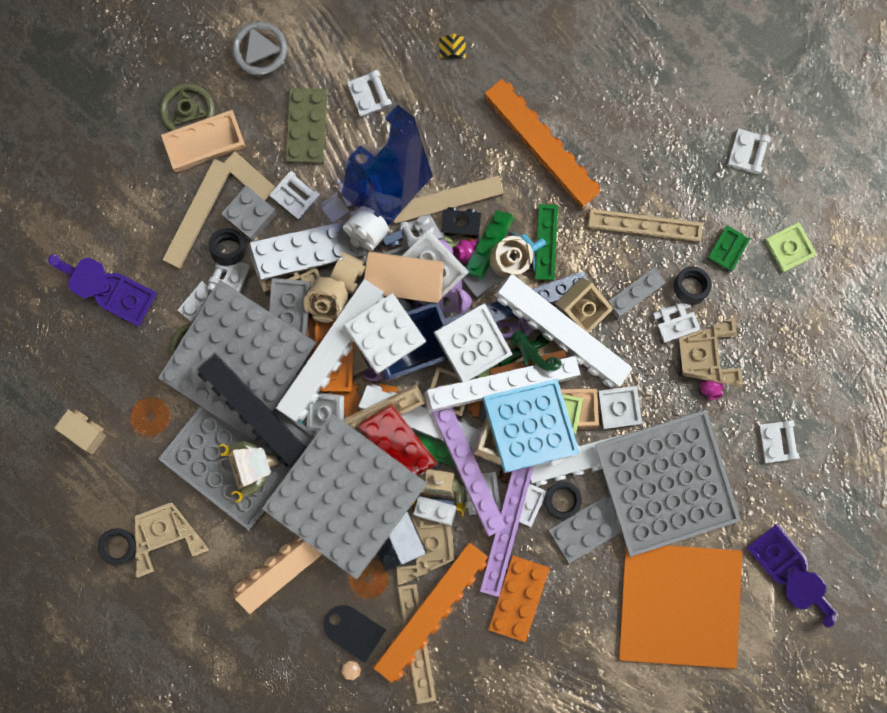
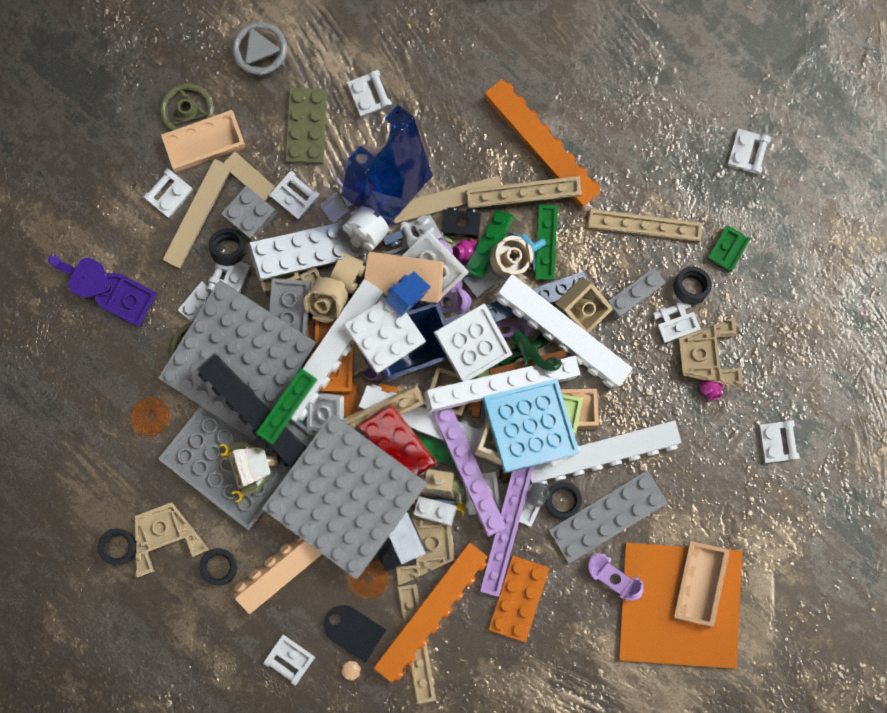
tan brick [55,409,107,454] -> none
sticker [439,34,466,58] -> none
light grey plate [595,409,741,557] -> none
white plate [598,386,642,430] -> none
dark purple plate [747,523,838,628] -> none
yellowish green tile [765,222,817,273] -> none
none -> white plate [143,168,194,219]
none -> black tyre [199,548,238,586]
none -> green plate [256,368,318,444]
none -> white plate [263,634,315,686]
none -> blue brick [384,271,431,317]
none -> tan tile [466,176,582,209]
none -> dark grey piece [526,482,550,507]
none -> lavender piece [588,553,644,600]
none -> light nougat slope [674,541,730,627]

